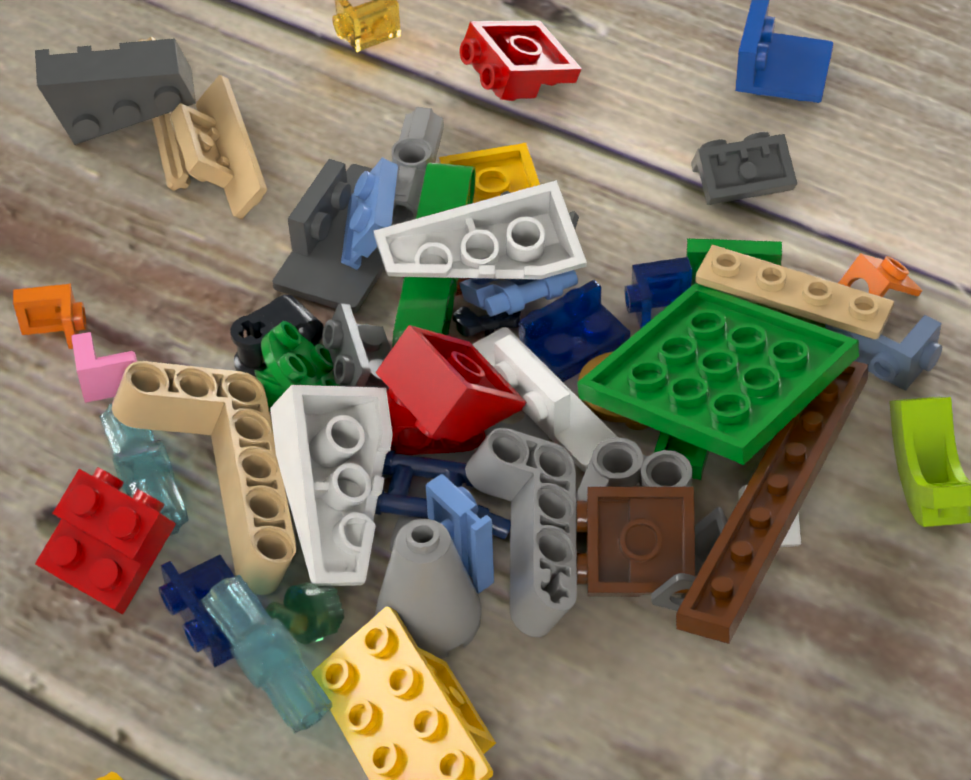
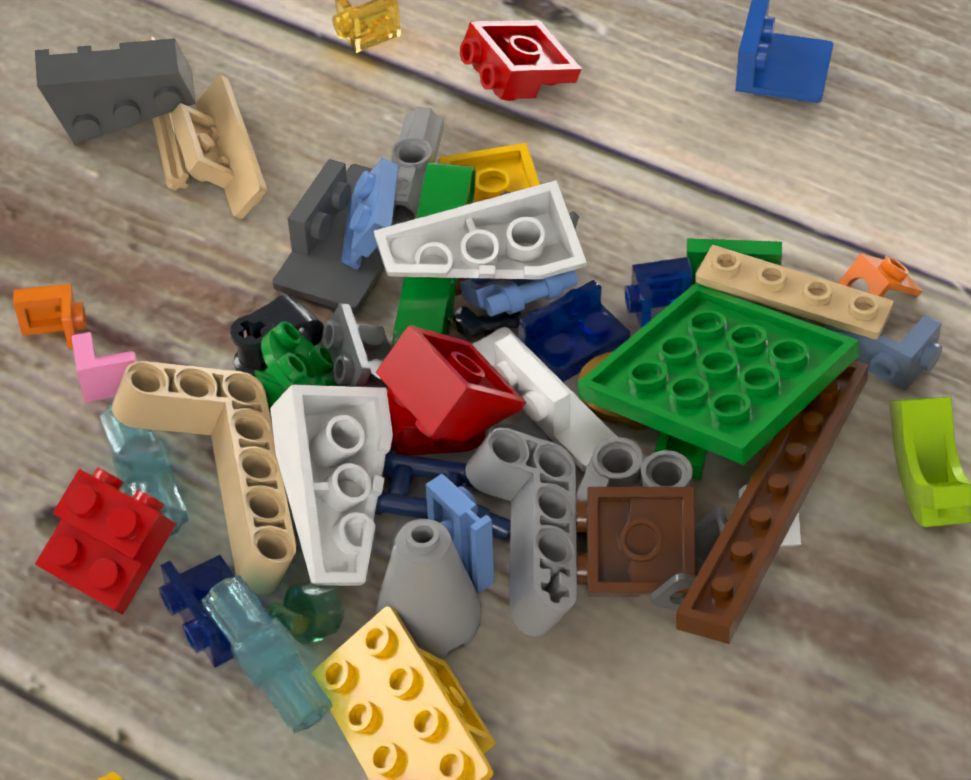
dark grey bracket [691,132,798,205] -> none

